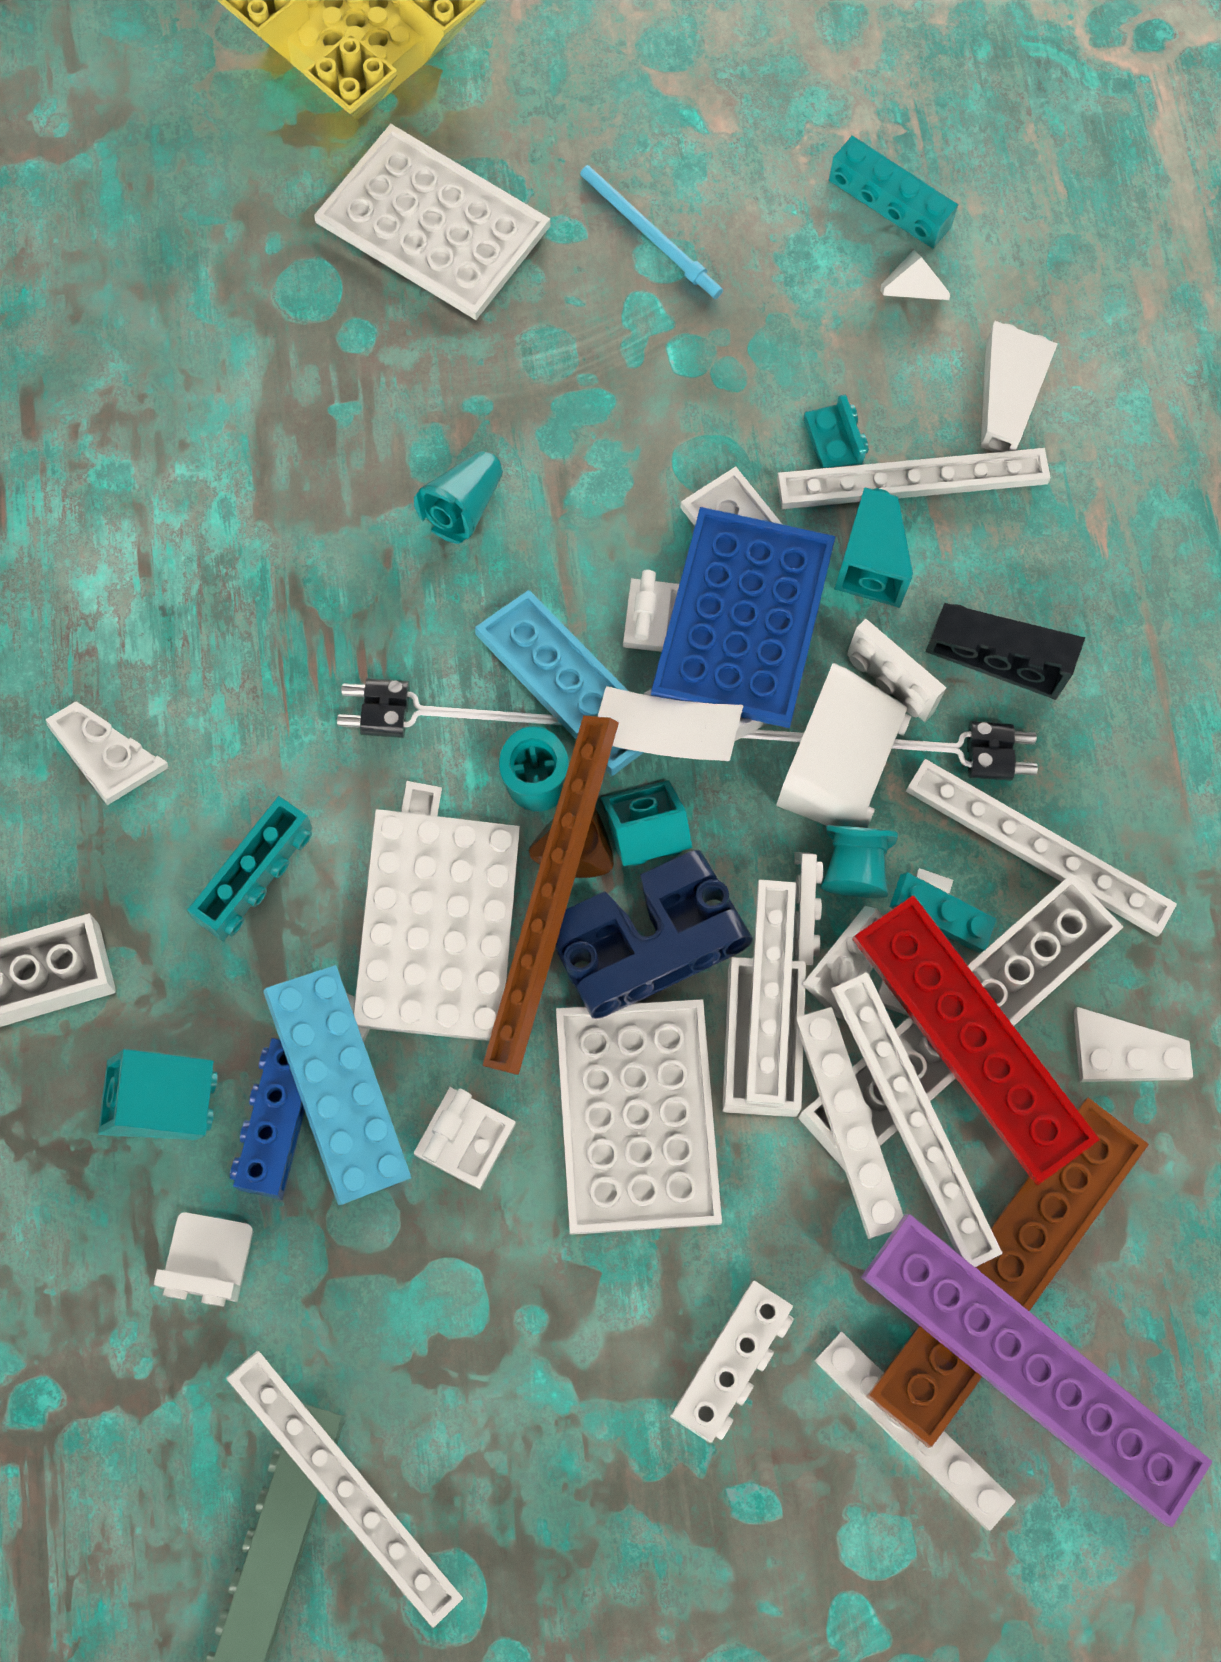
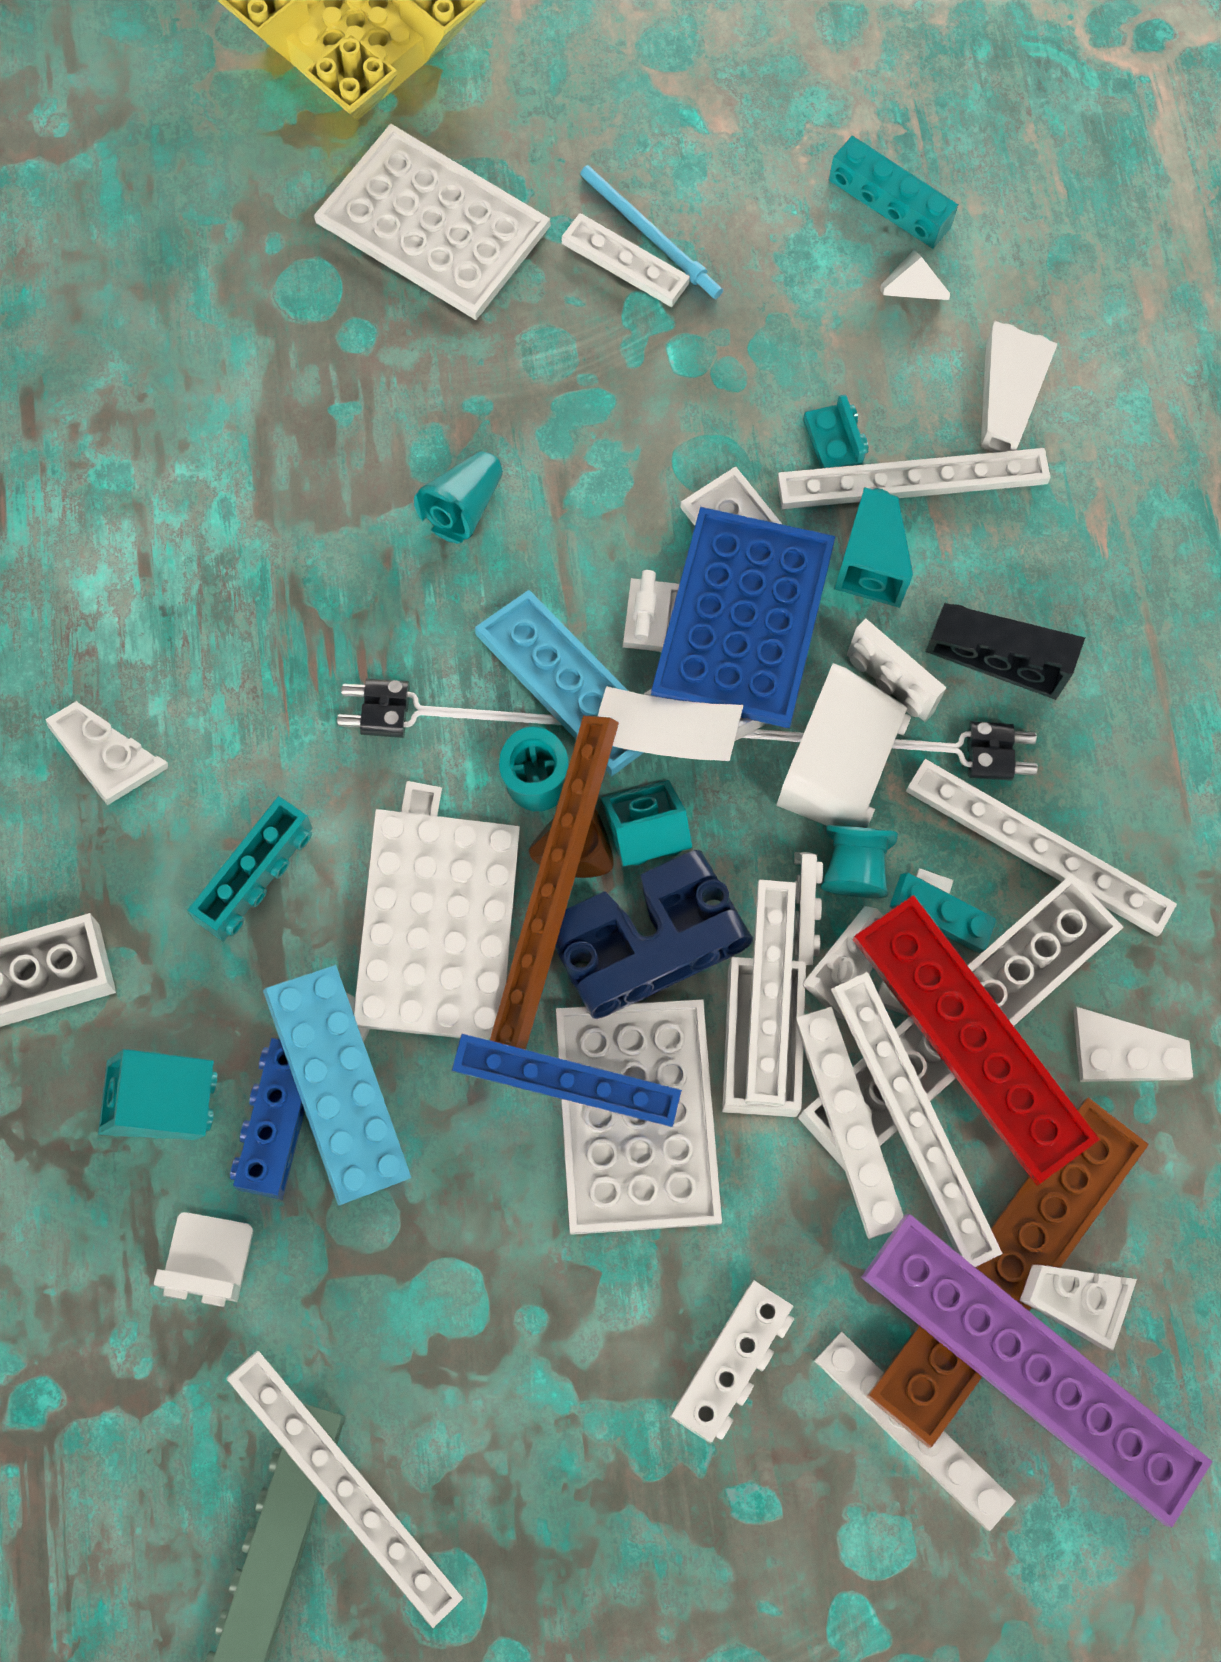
white plate [413,1087,516,1191] -> none
none -> blue plate [451,1033,682,1127]
none -> white plate [562,213,690,307]
none -> white wing [1020,1265,1137,1351]

